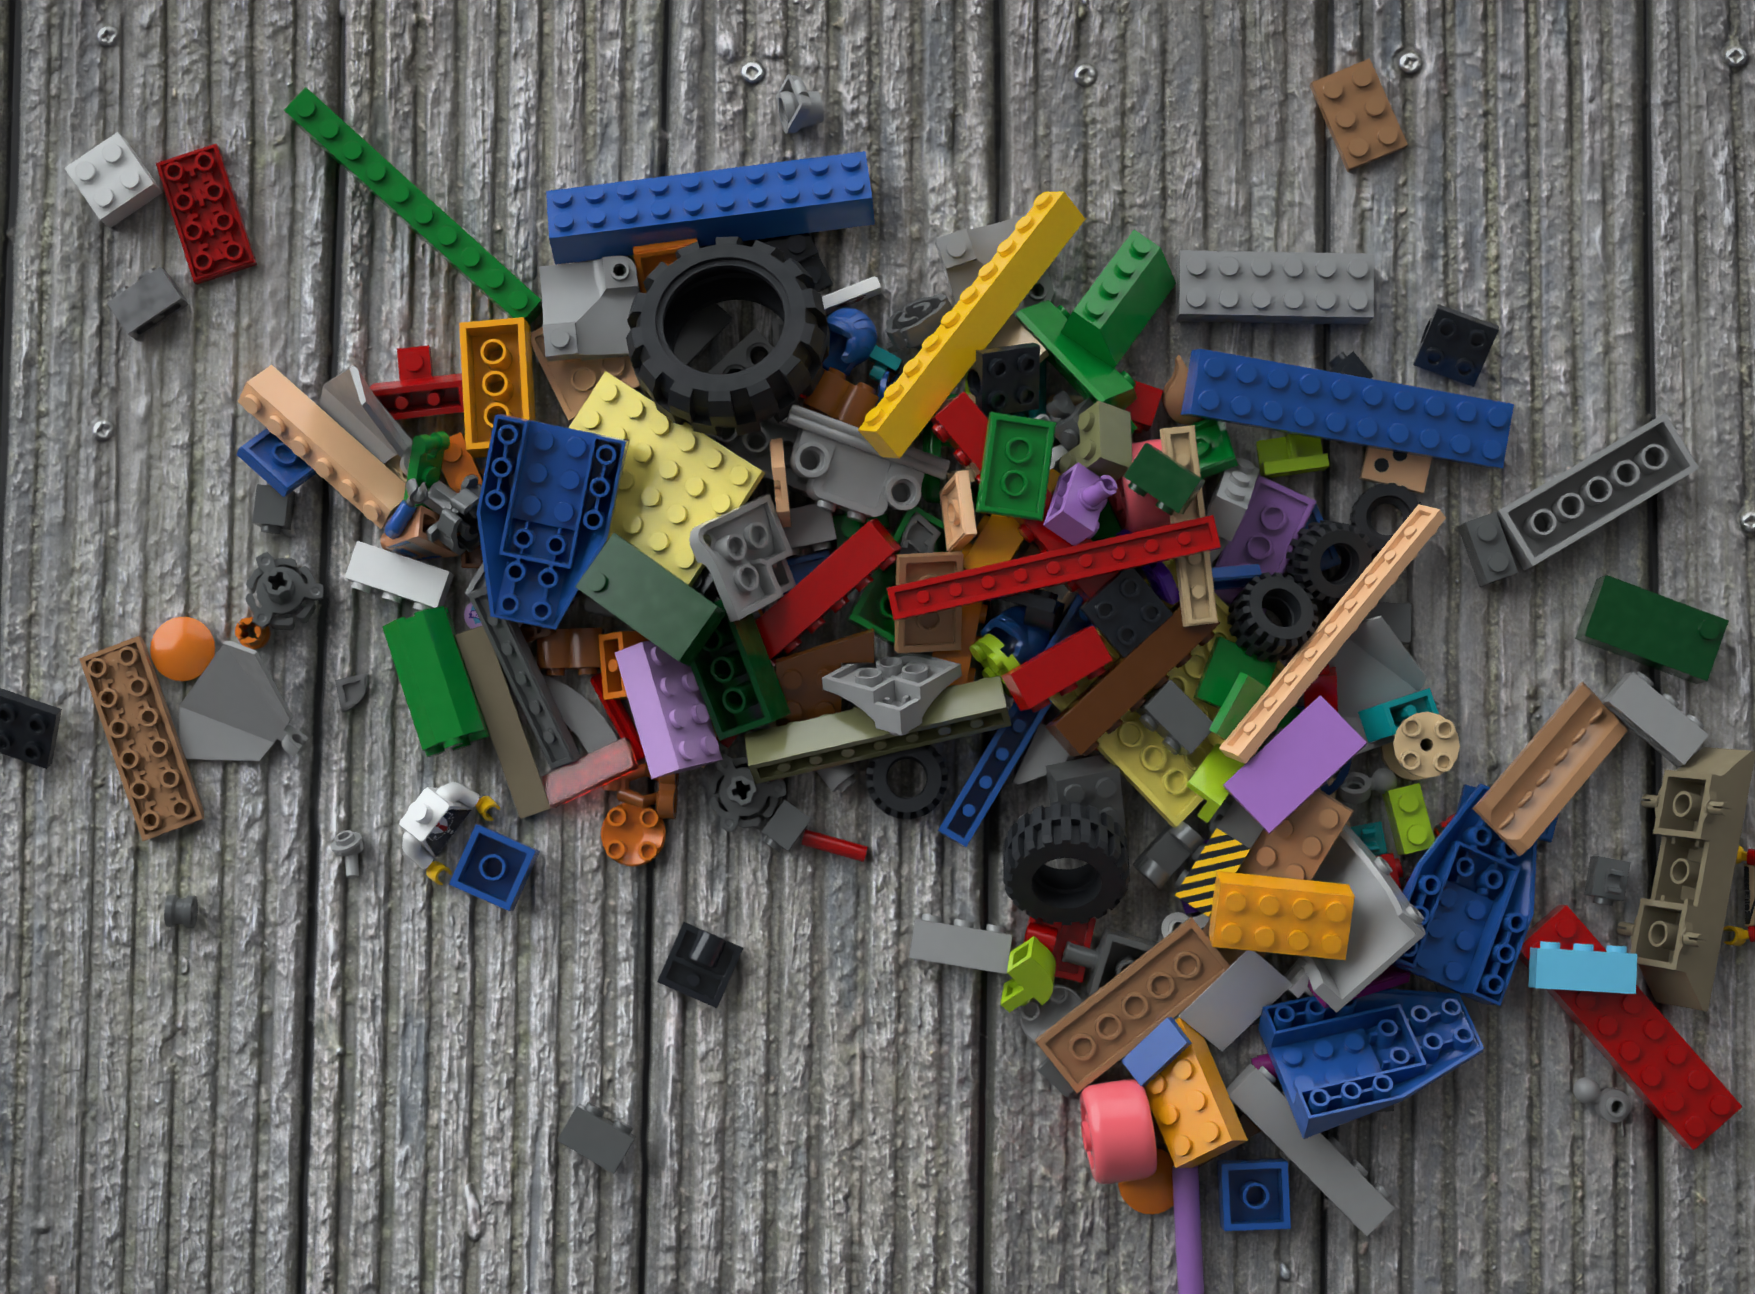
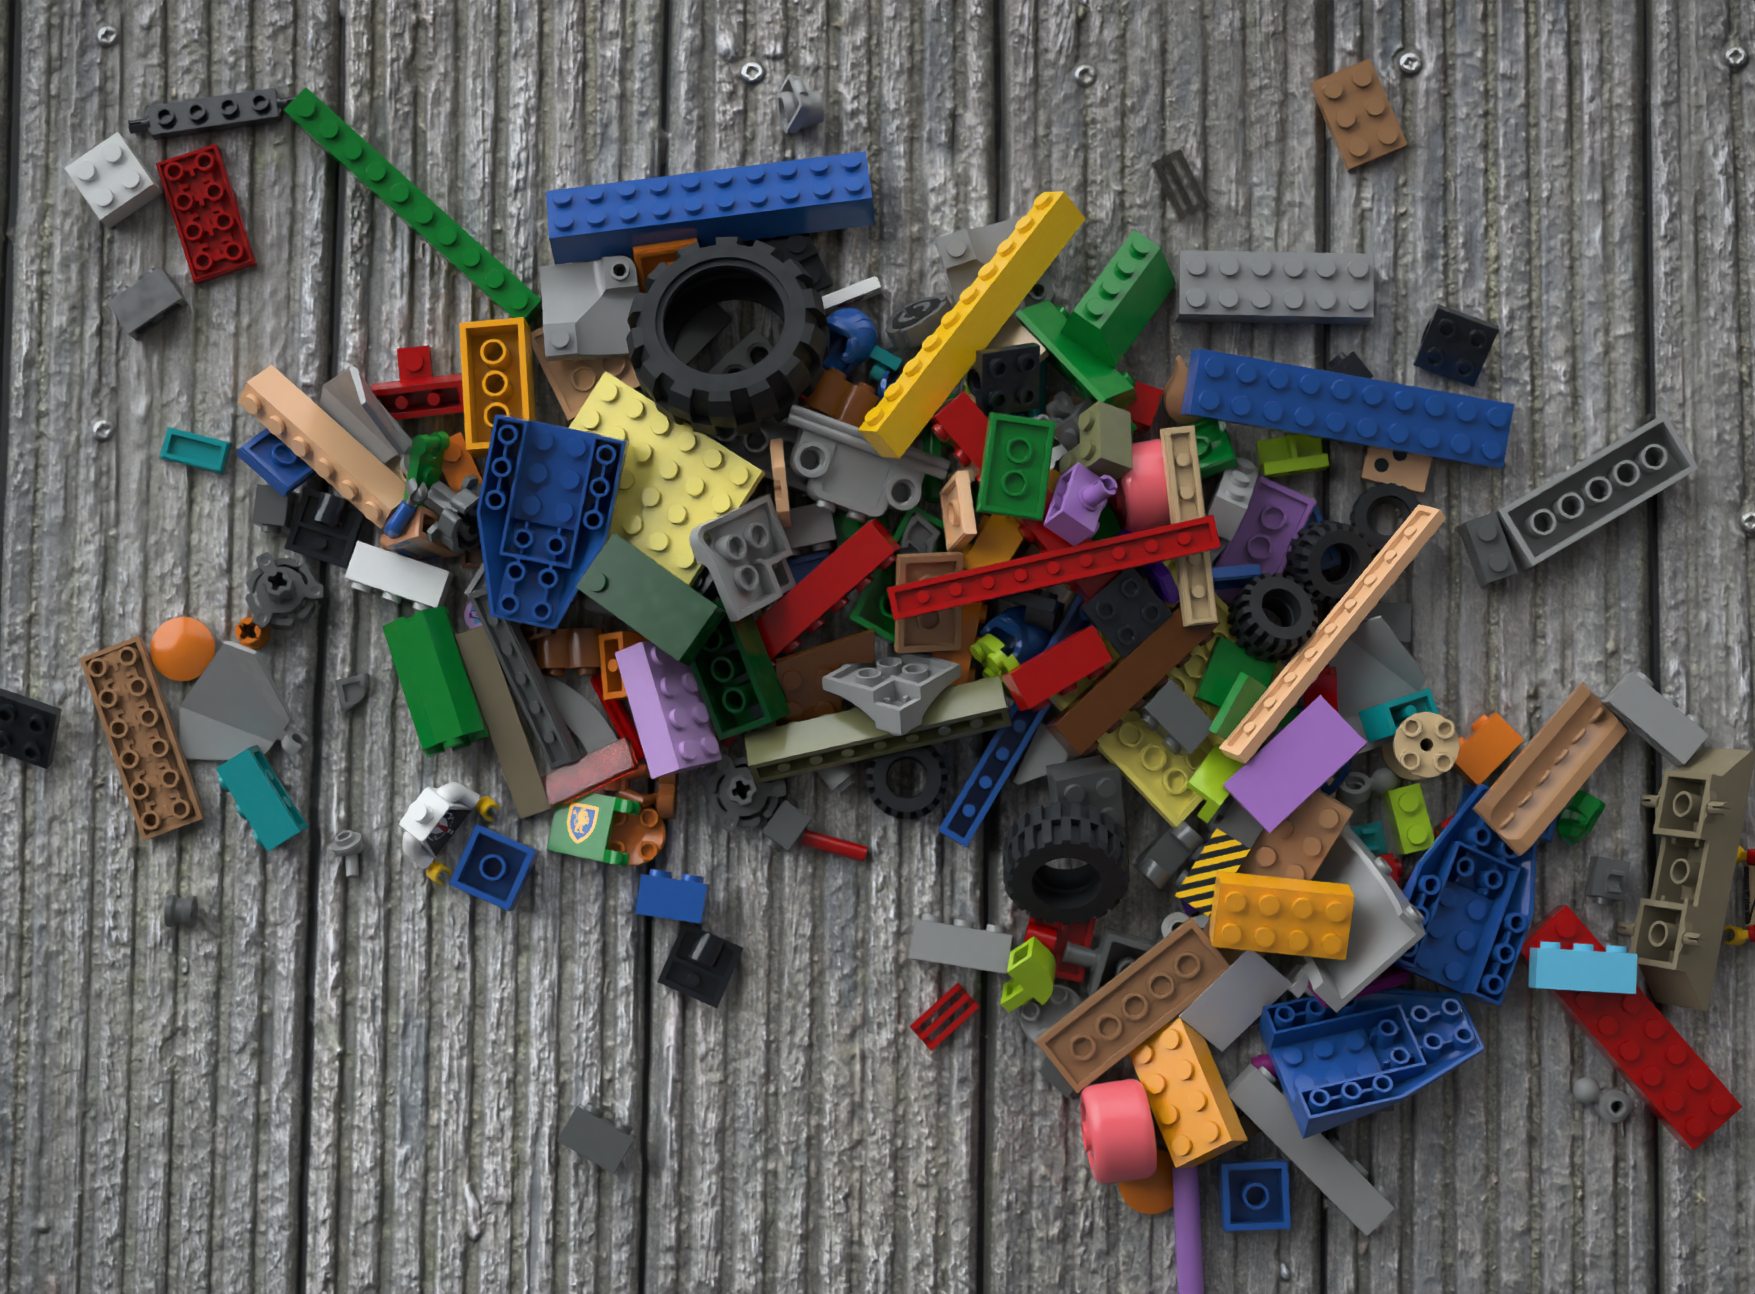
tile [1121,1017,1192,1087] -> none
dark green brick [1123,443,1205,516] -> none
dark green brick [1575,575,1729,684] -> none
none -> black plate [128,87,296,140]
none -> teal tile [159,427,232,475]
none -> teal brick [215,745,309,852]
none -> black plate [284,487,365,569]
none -> flag [546,786,640,867]
none -> blue brick [635,869,710,924]
none -> red tile [909,982,979,1051]
none -> clear smoke tile [1151,149,1208,222]
none -> orange brick [1452,712,1524,787]
none -> green rock [1556,790,1606,845]

